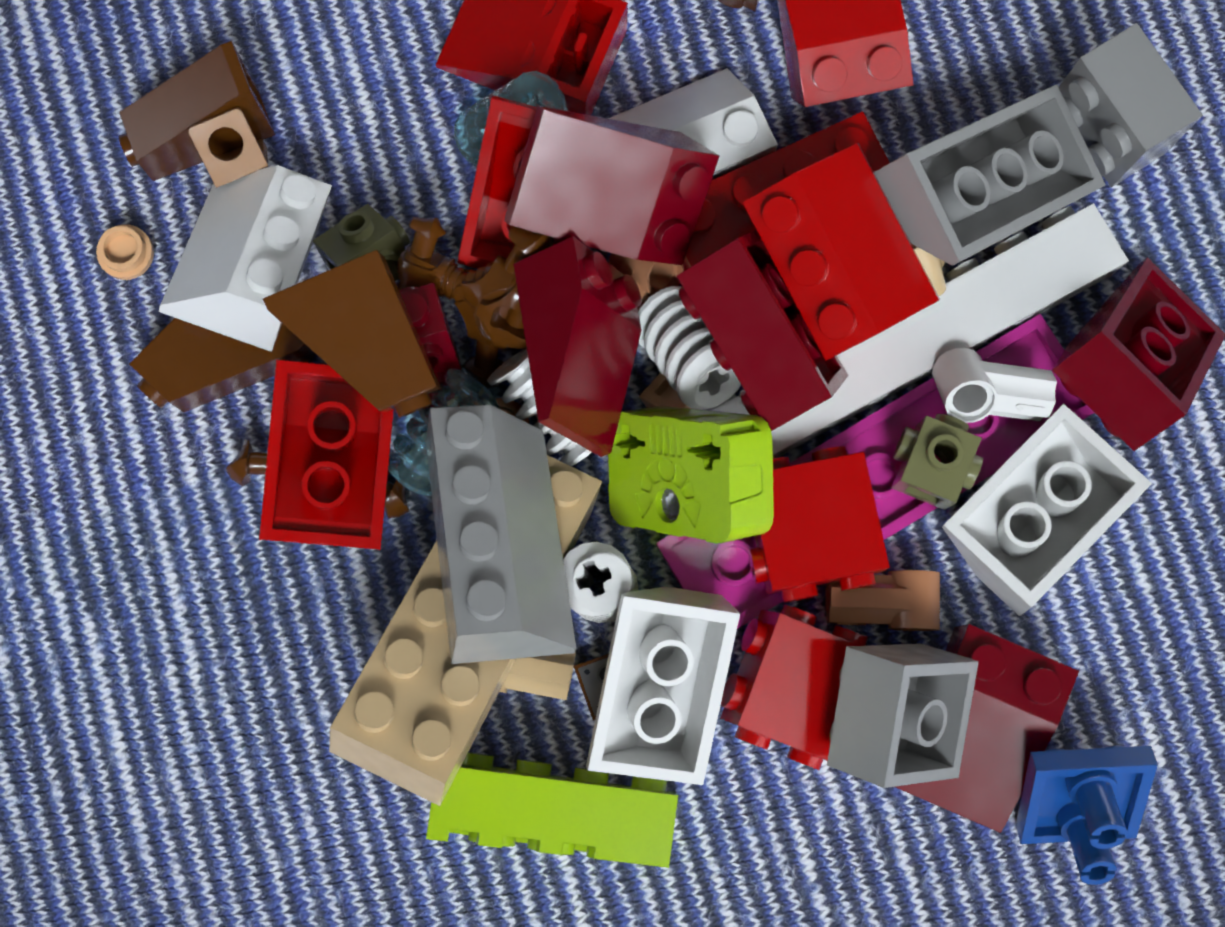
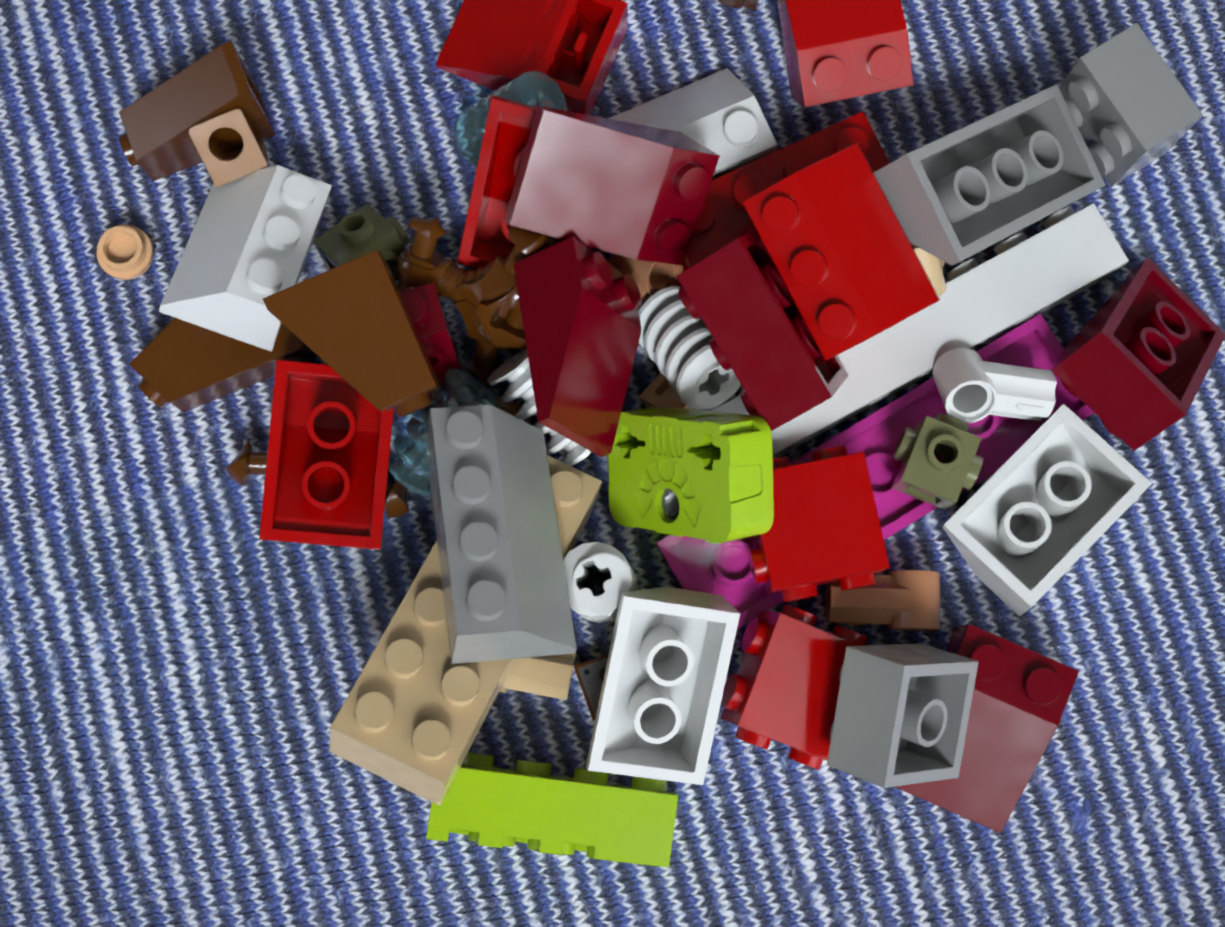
blue plate [1015,745,1158,885] -> none

